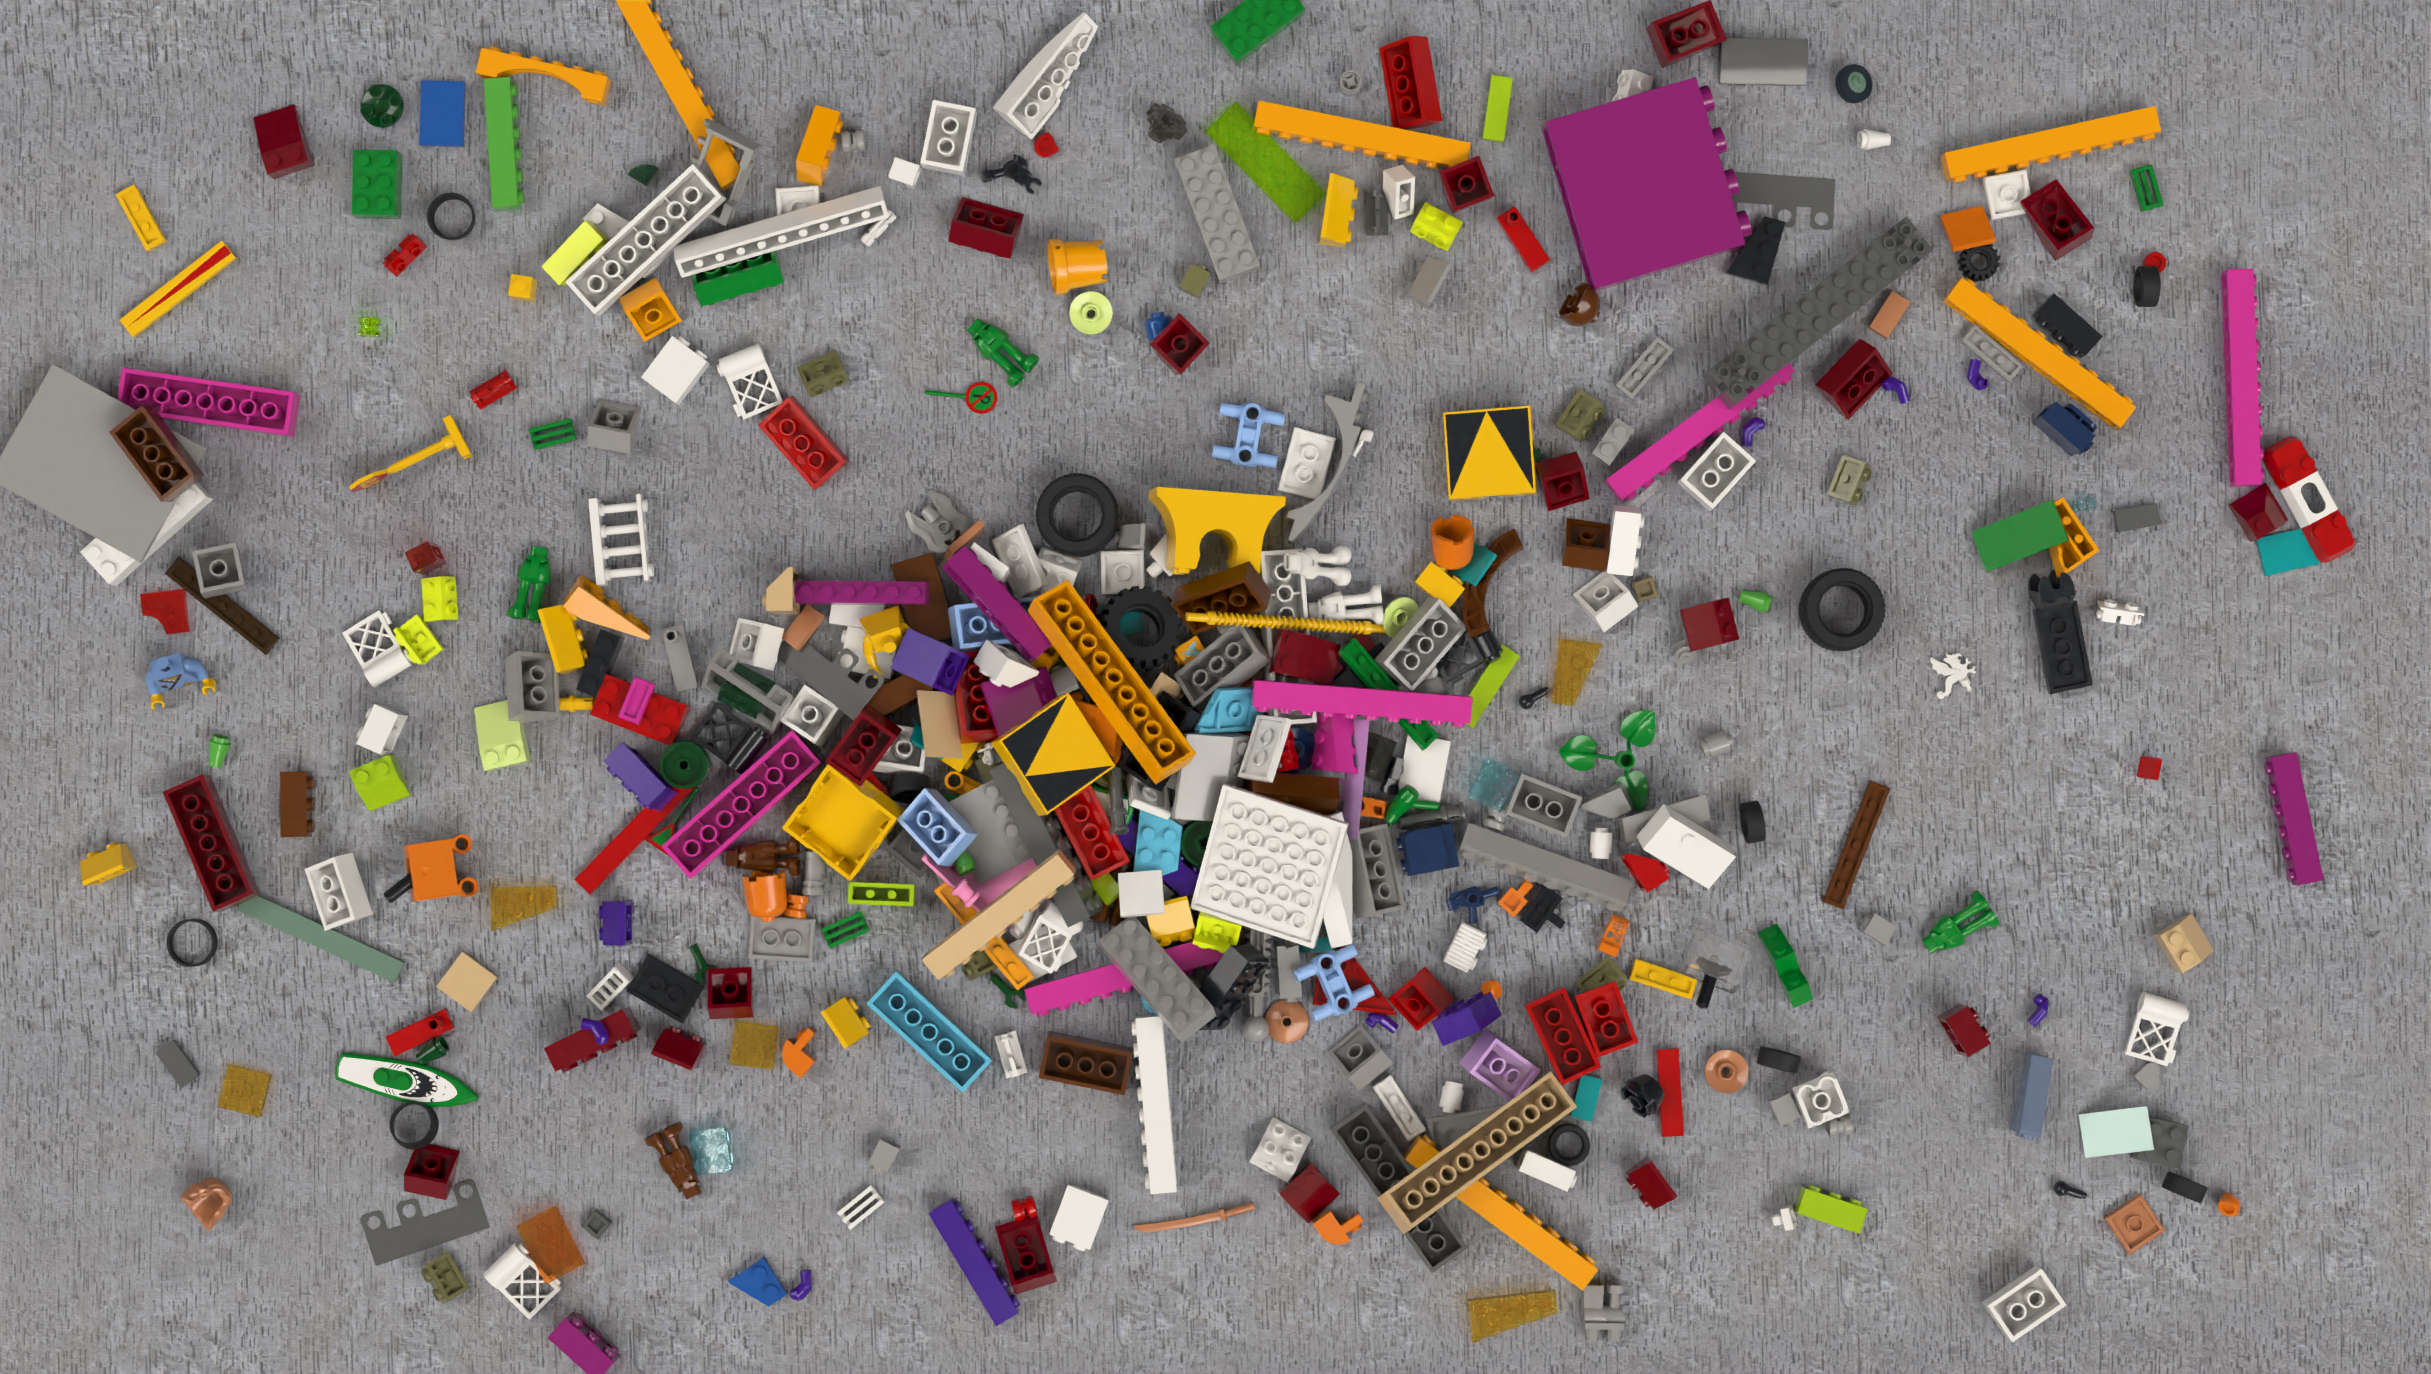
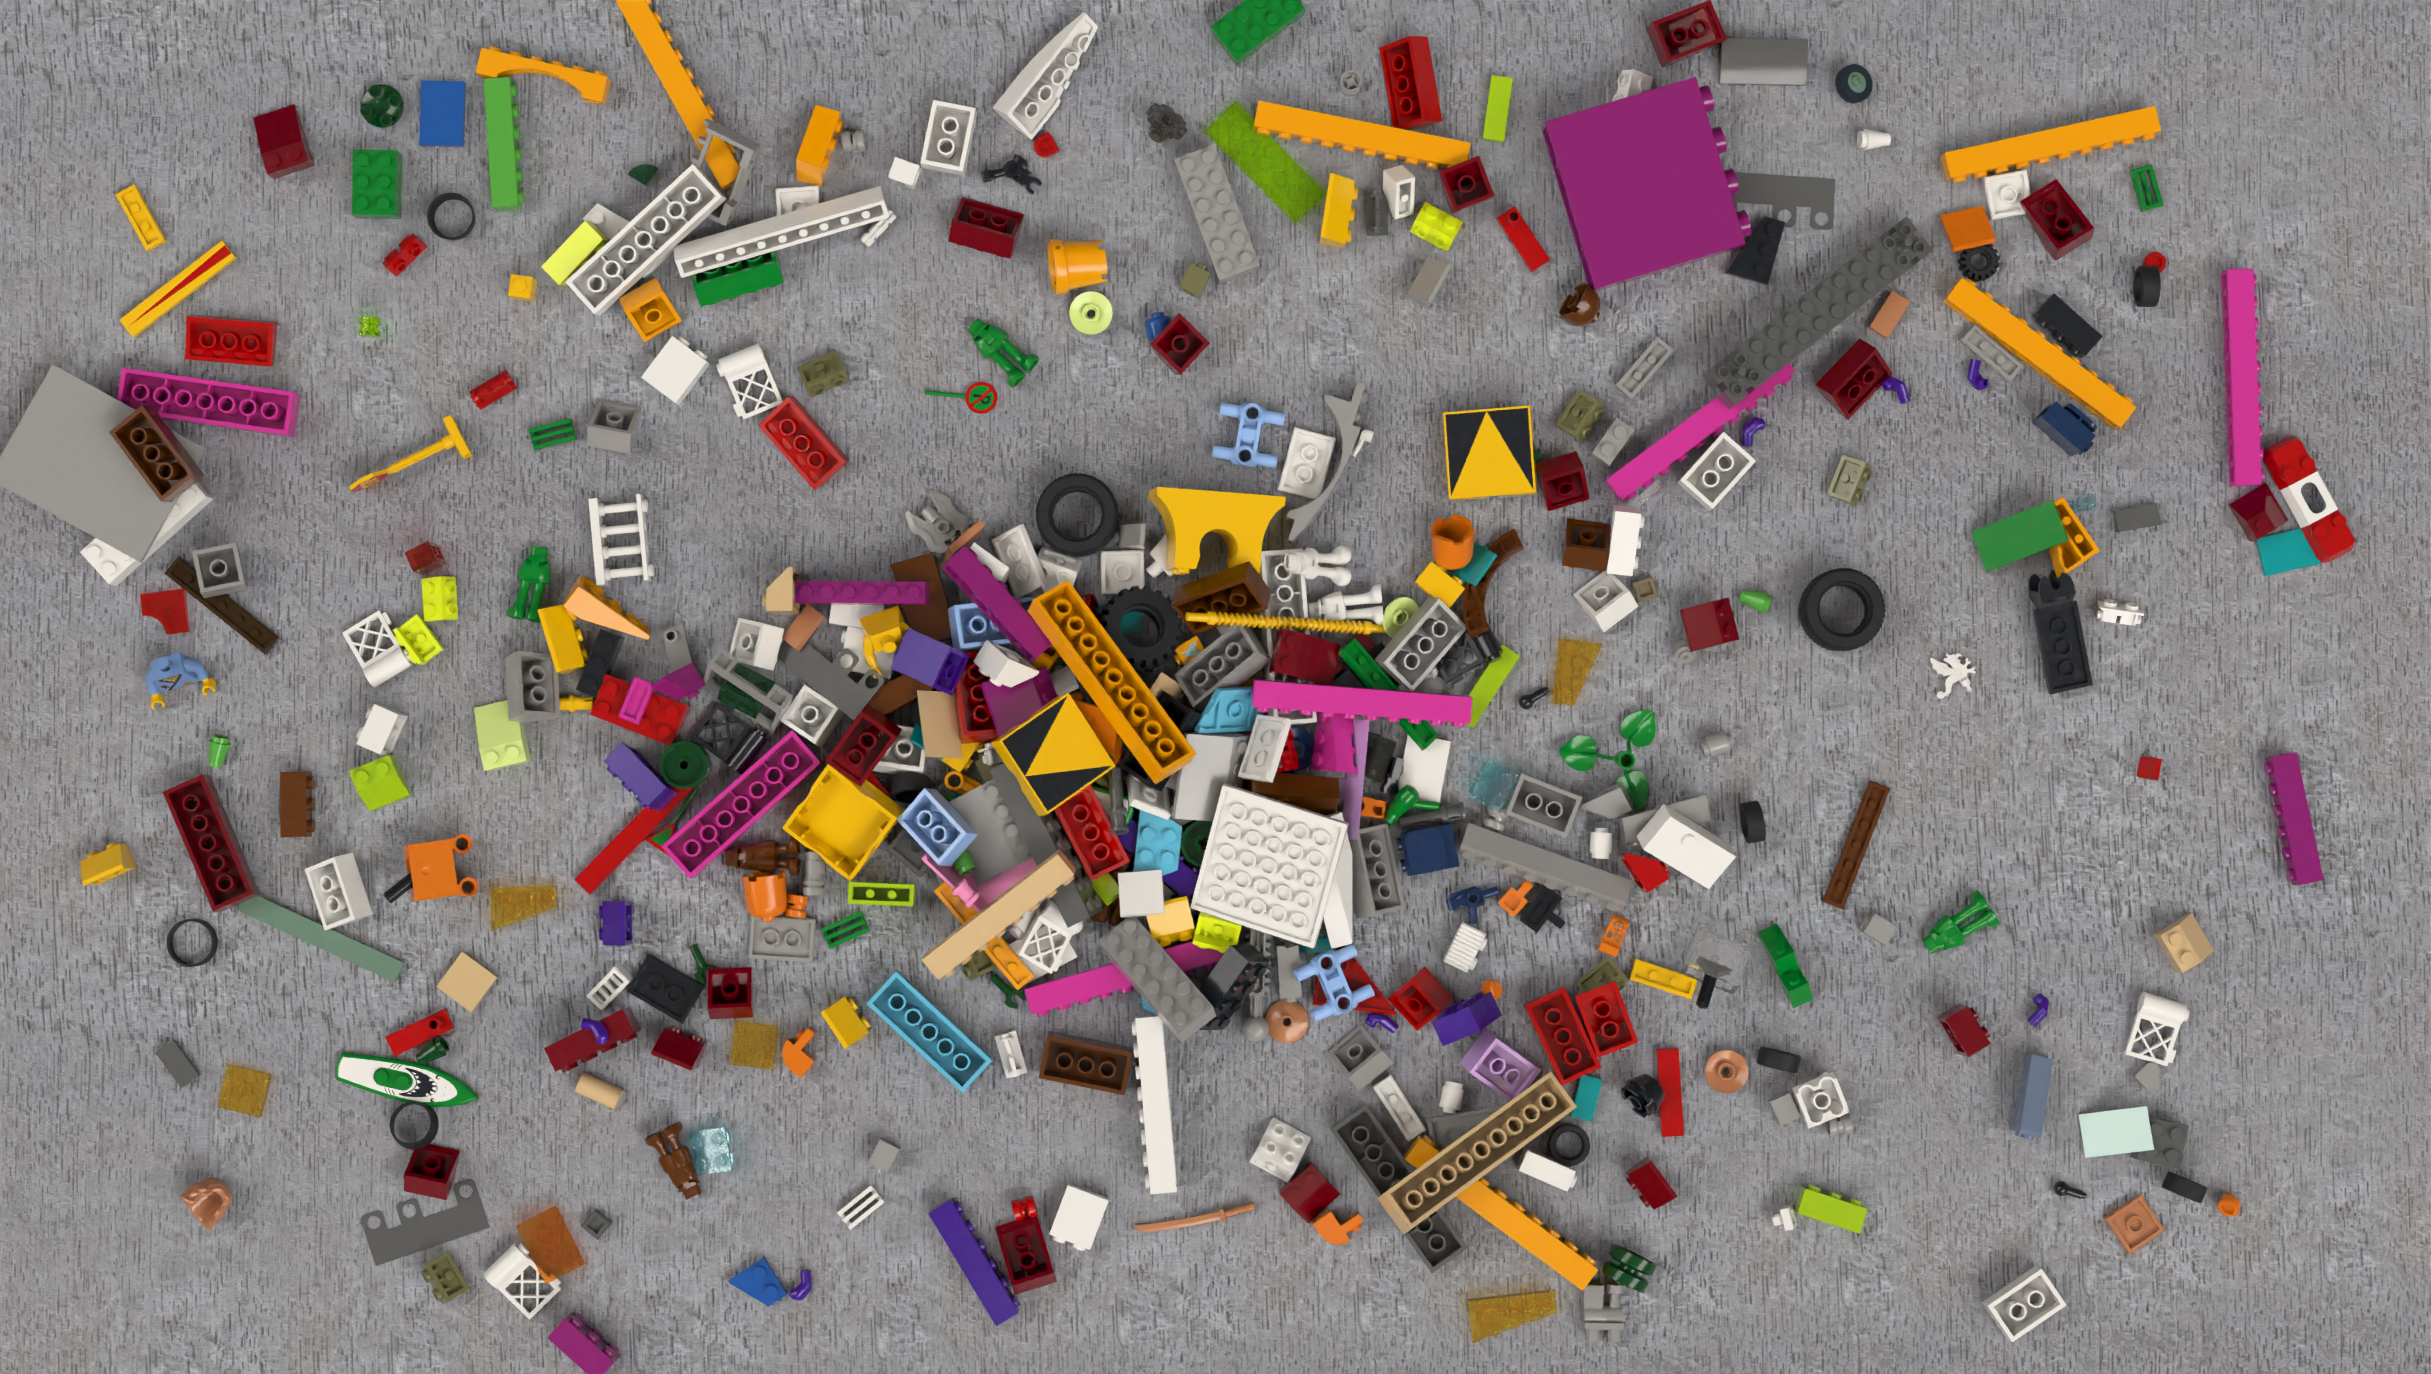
none -> red slope [185,315,277,367]
none -> tan brick [575,1072,624,1110]
none -> magenta slope [651,663,705,701]
none -> dark green wheel [1601,1244,1657,1293]

